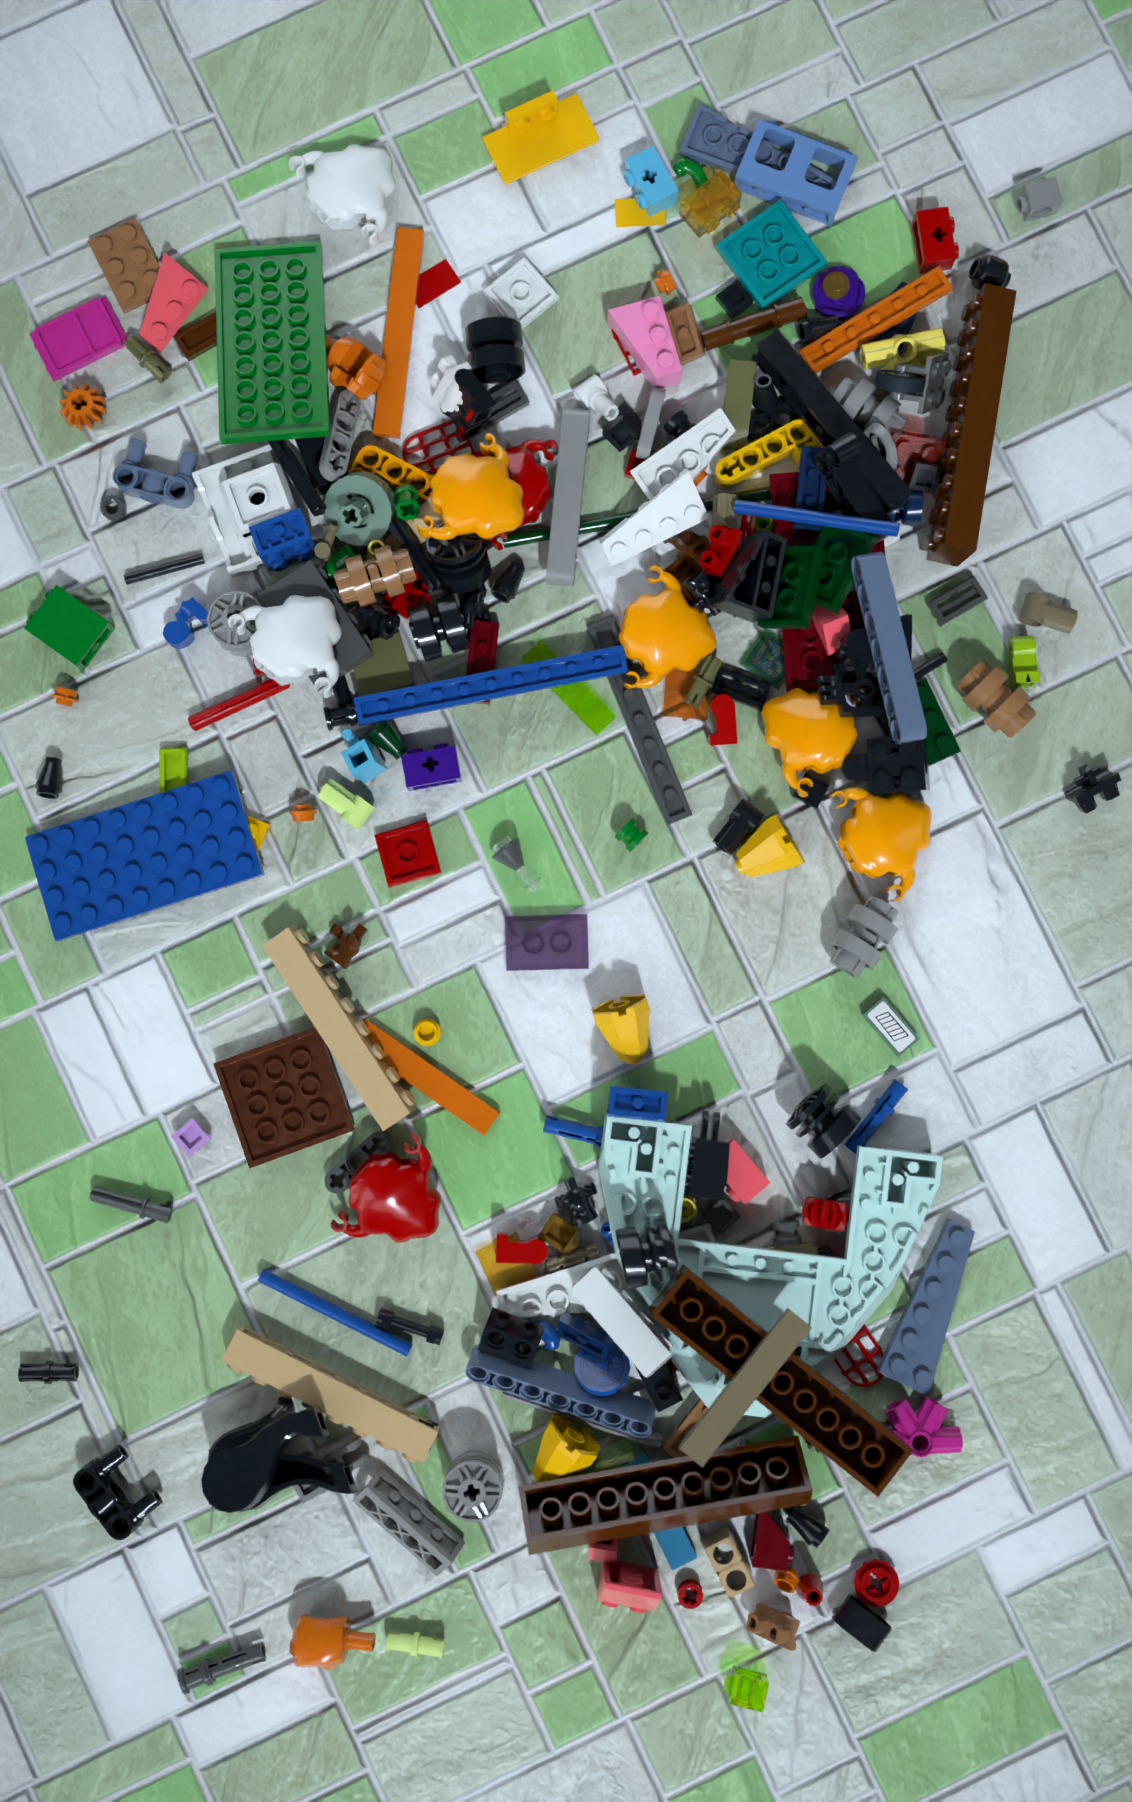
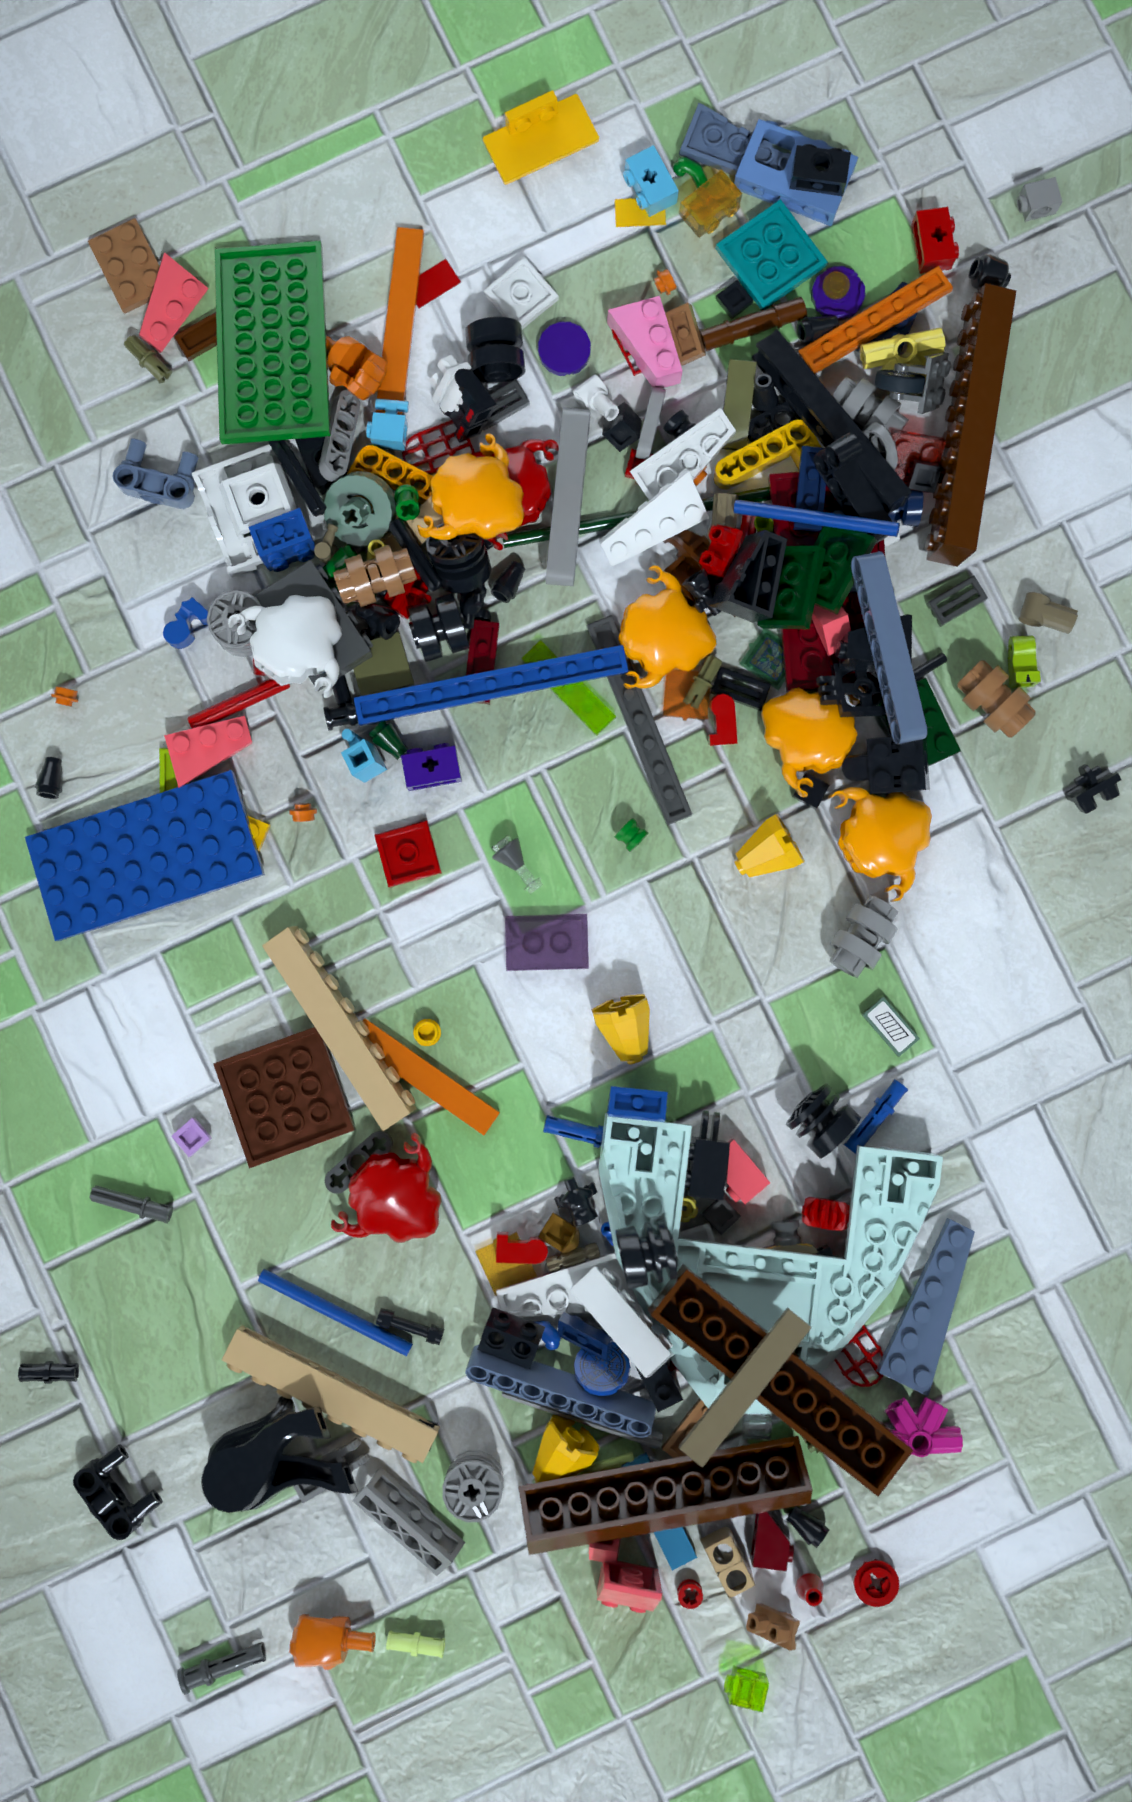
green panel [24,585,115,671] -> none
dark pink piece [29,296,127,382] -> none
orange gear [59,383,107,431] -> none
dark grey axle [100,495,127,522] -> none
black bar [124,553,205,585] -> none
white piece [289,144,395,246] -> none
yellowish green piece [317,779,375,830] -> none
reddish brown piece [324,923,368,969] -> none
black piece [712,798,765,855] -> none
orange plate [774,1566,801,1593] -> none
black beam [832,1594,892,1653] -> none
none -> coral wing [164,716,252,788]
none -> medium azure brick [366,398,409,451]
none -> dark purple tile [538,322,591,376]
none -> clear tile [742,1414,772,1439]
none -> black brick [789,144,851,196]

